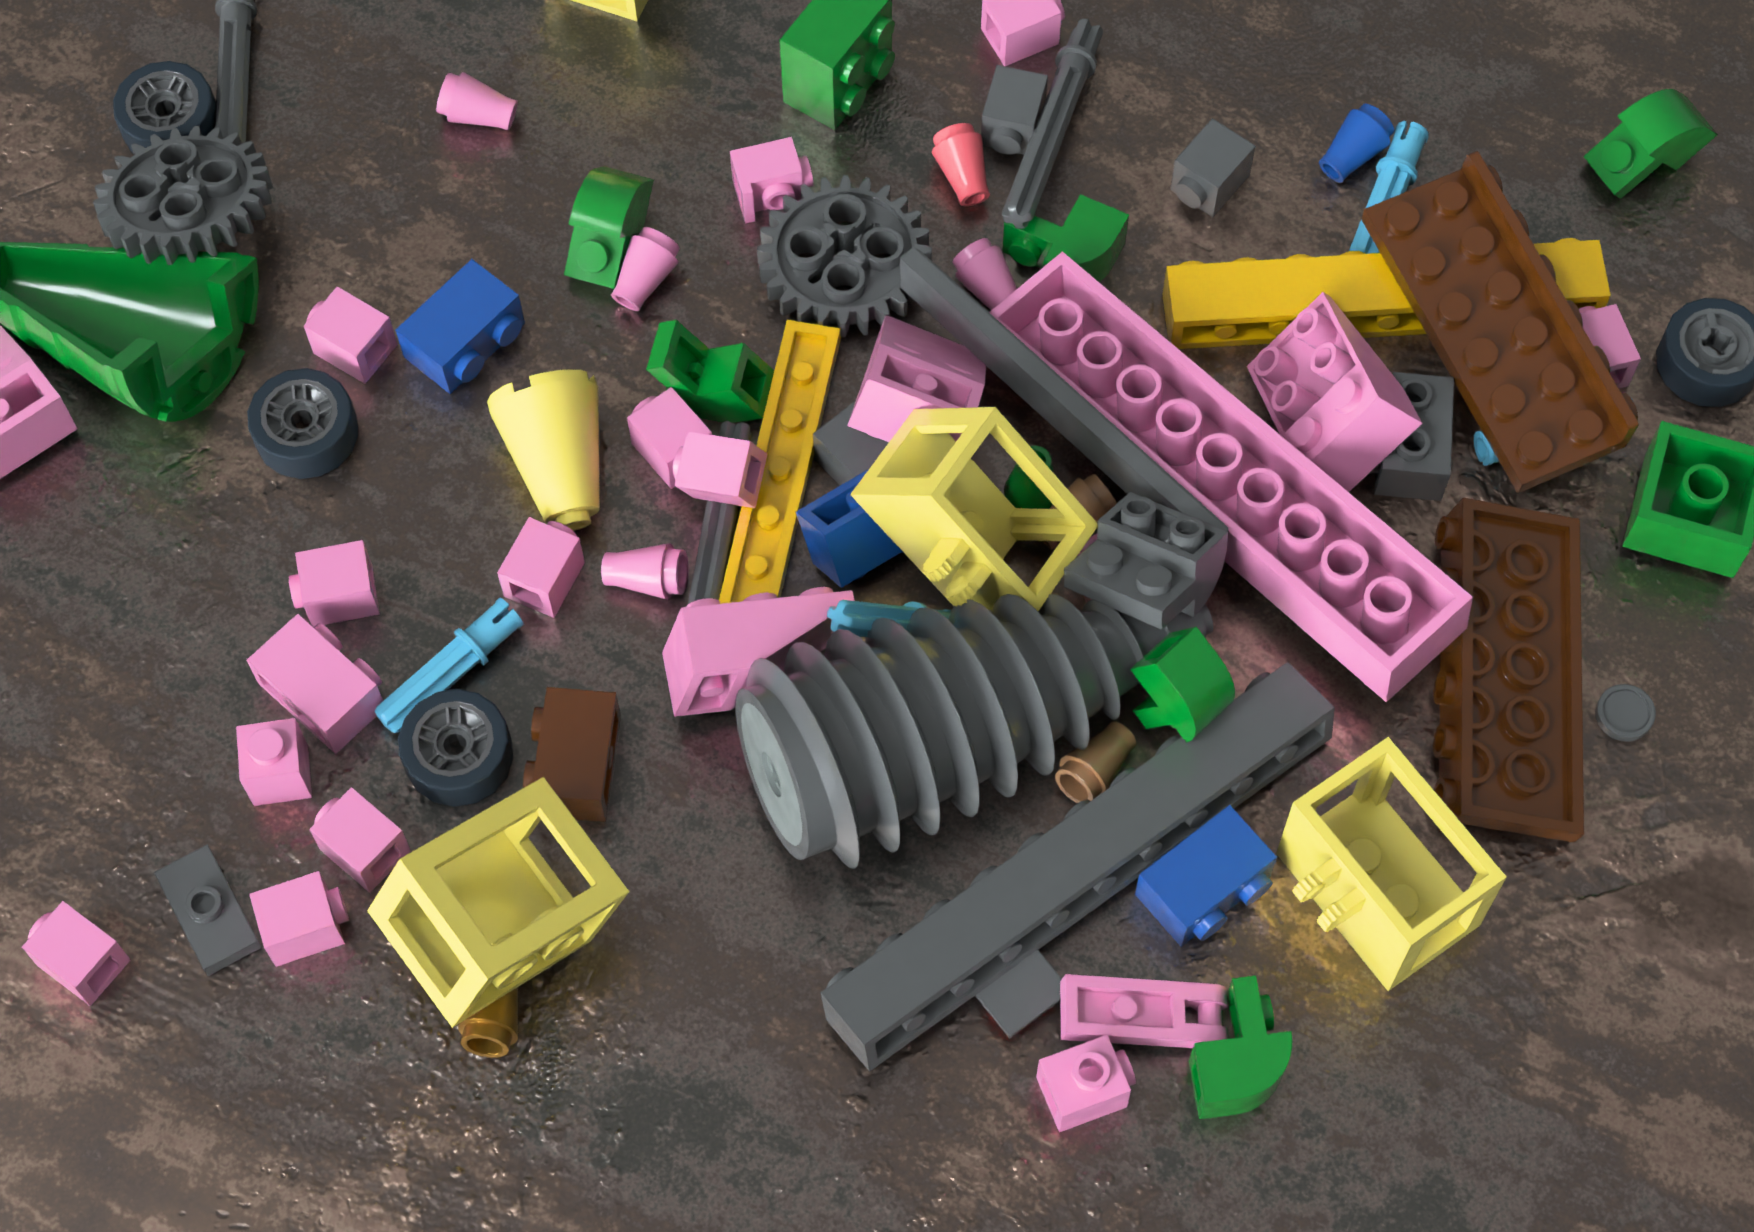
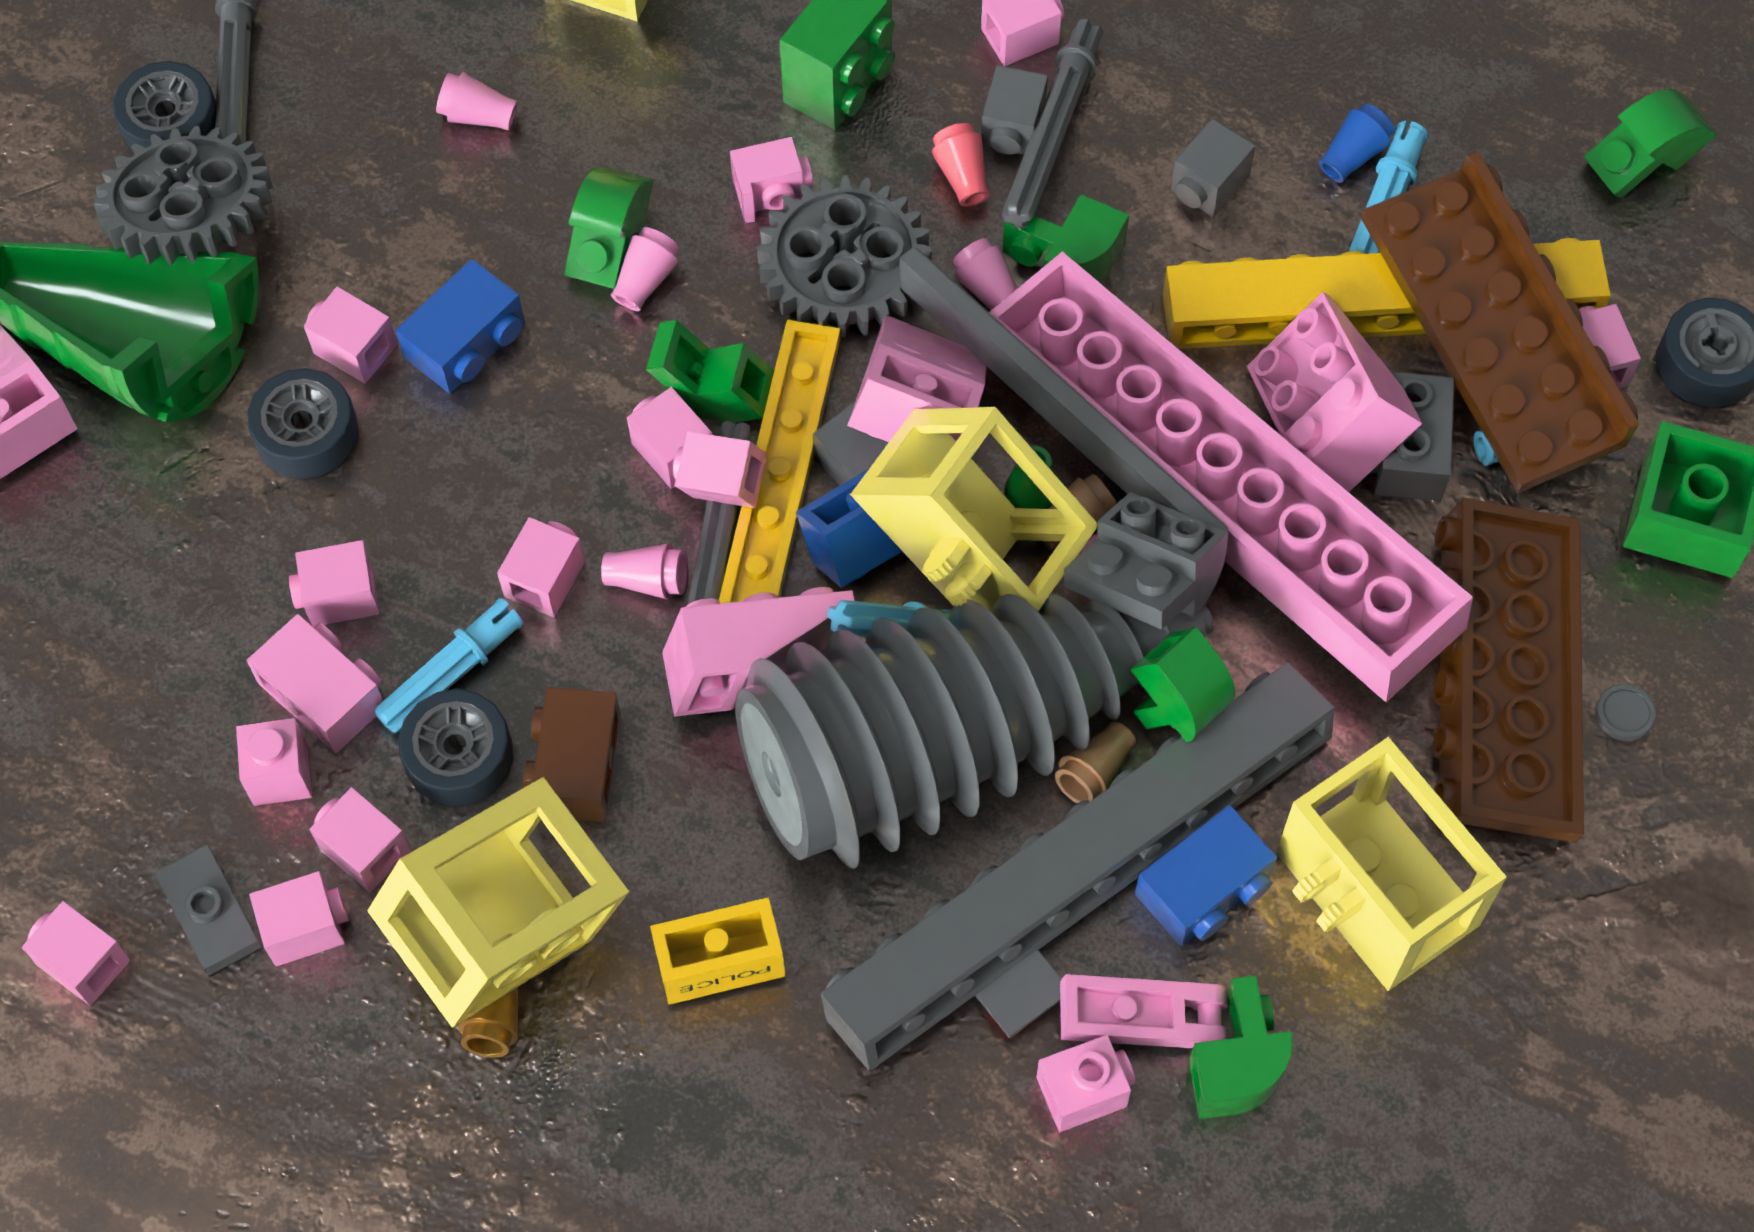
light yellow cone [487,370,600,531] -> none
none -> yellow brick [650,897,785,1005]

